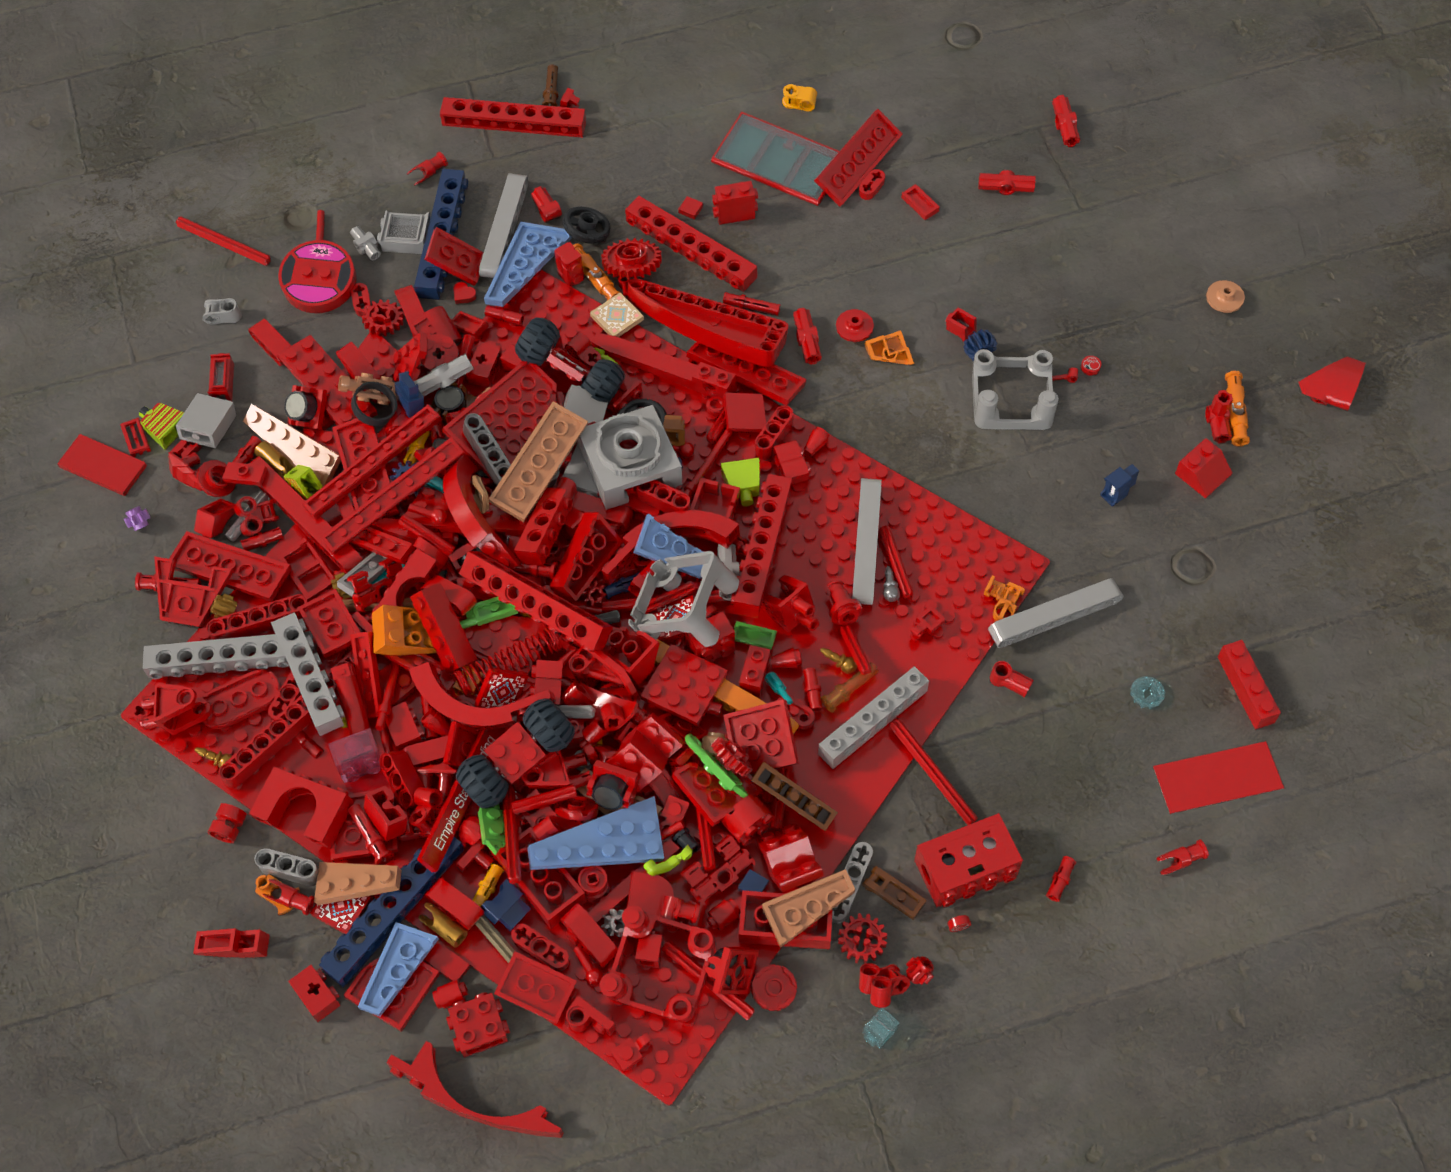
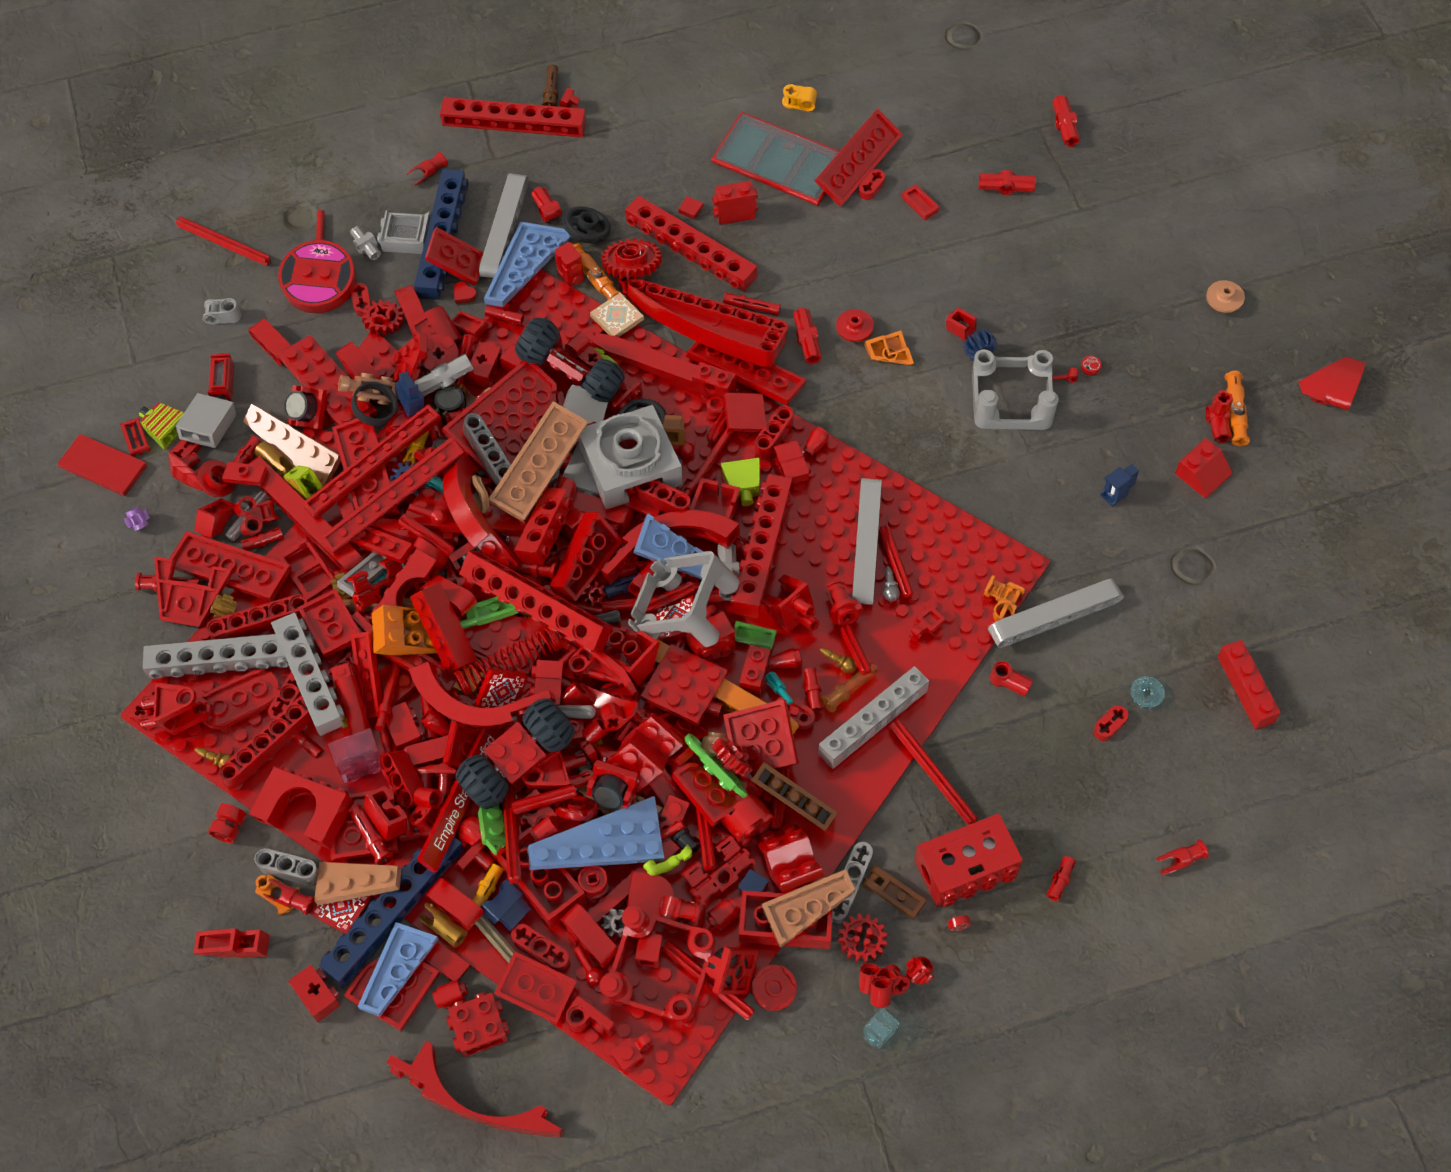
red sticker [1153,741,1284,814] -> none
none -> red beam [1093,705,1128,741]

